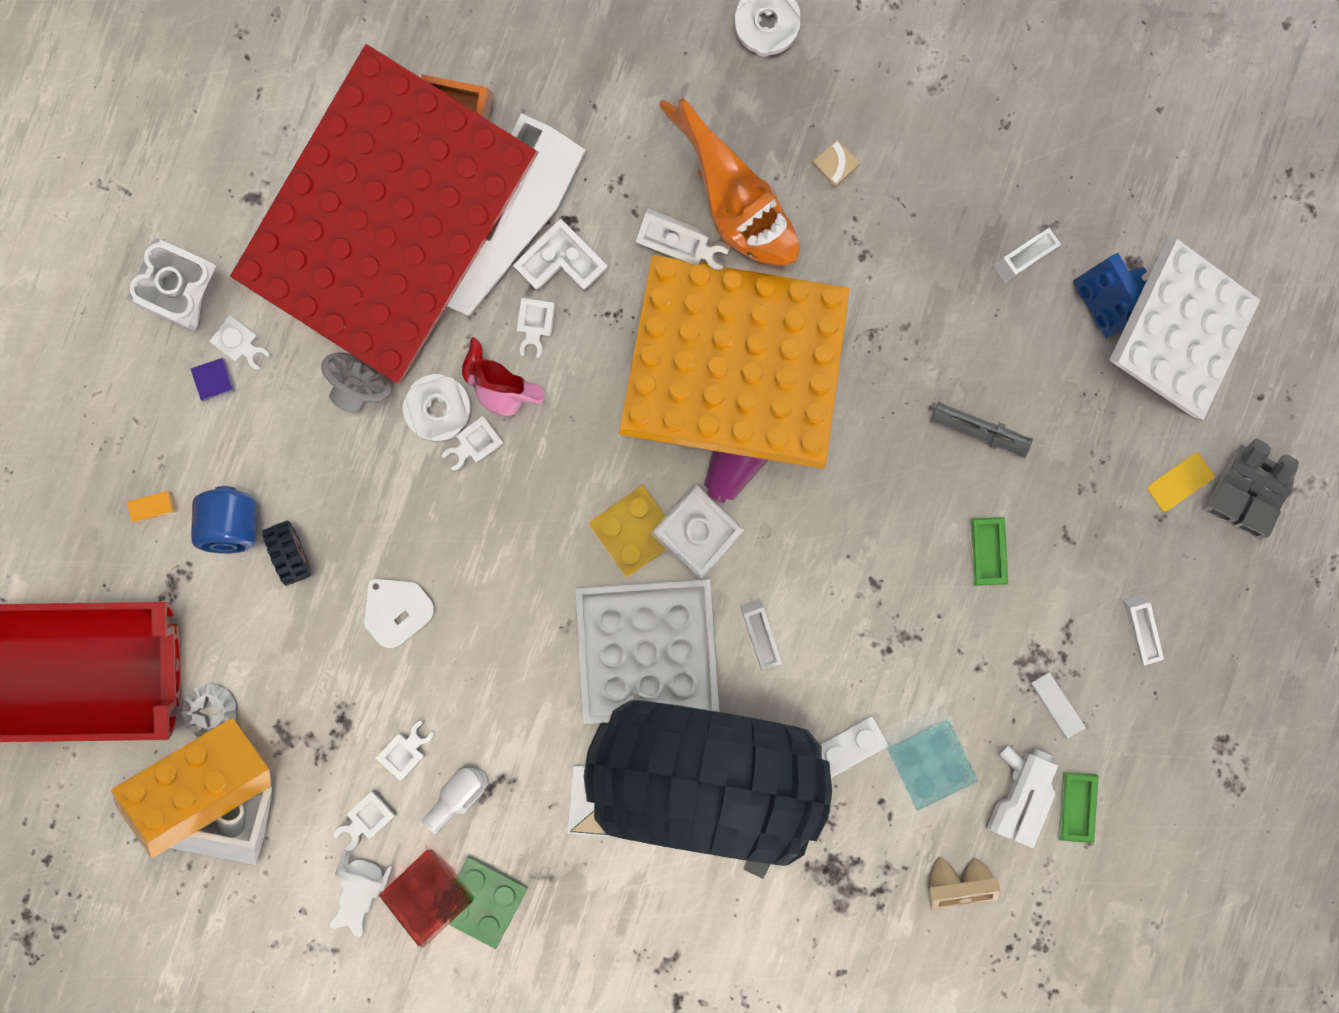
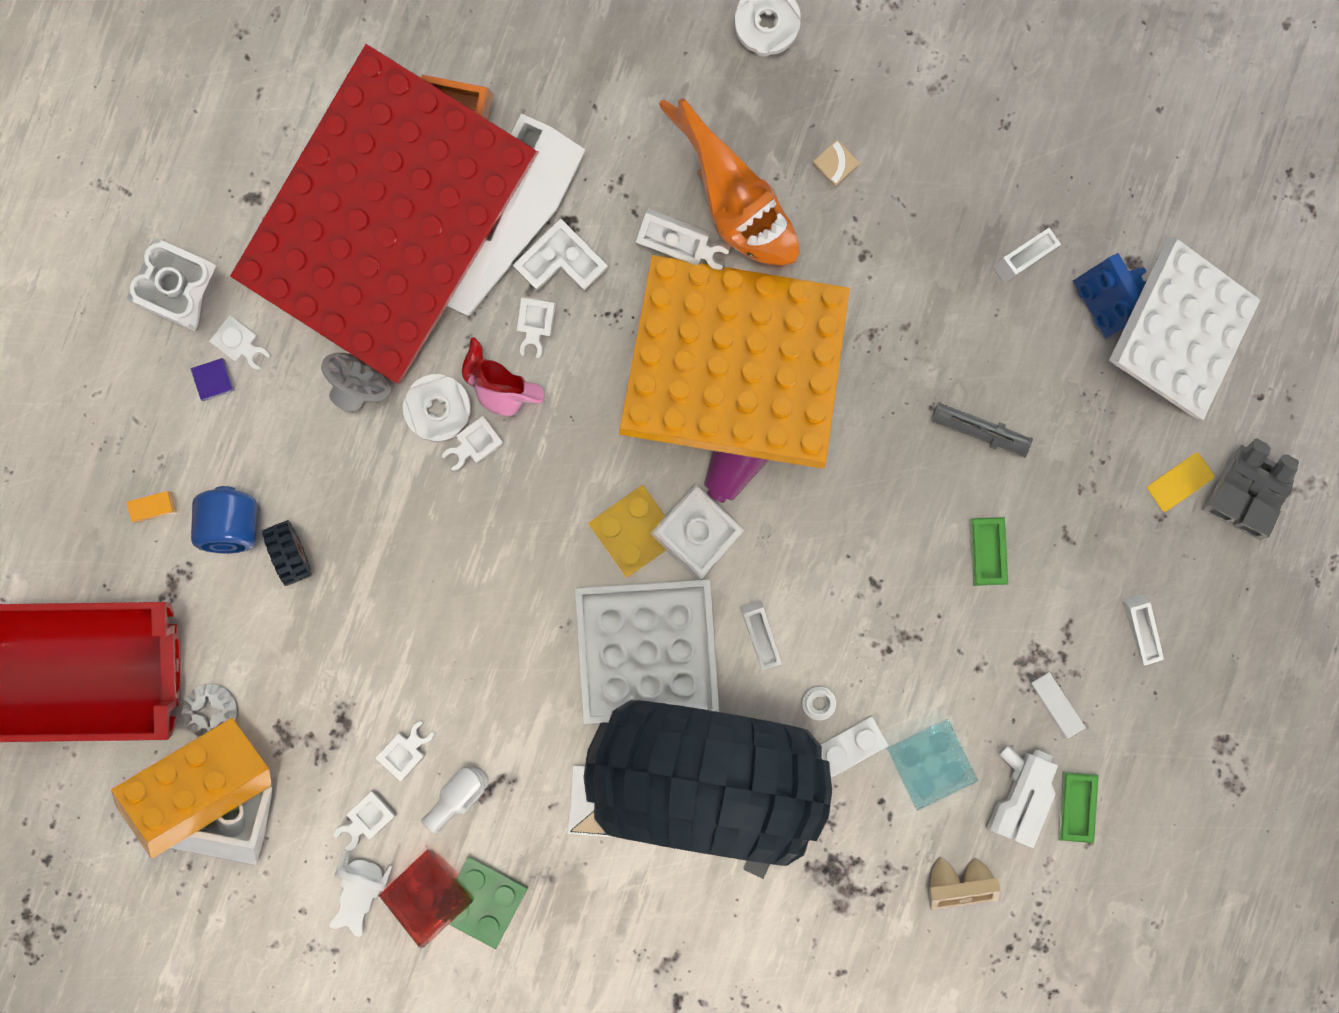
white piece [364,579,434,648] -> none
none -> white plate [802,686,836,720]

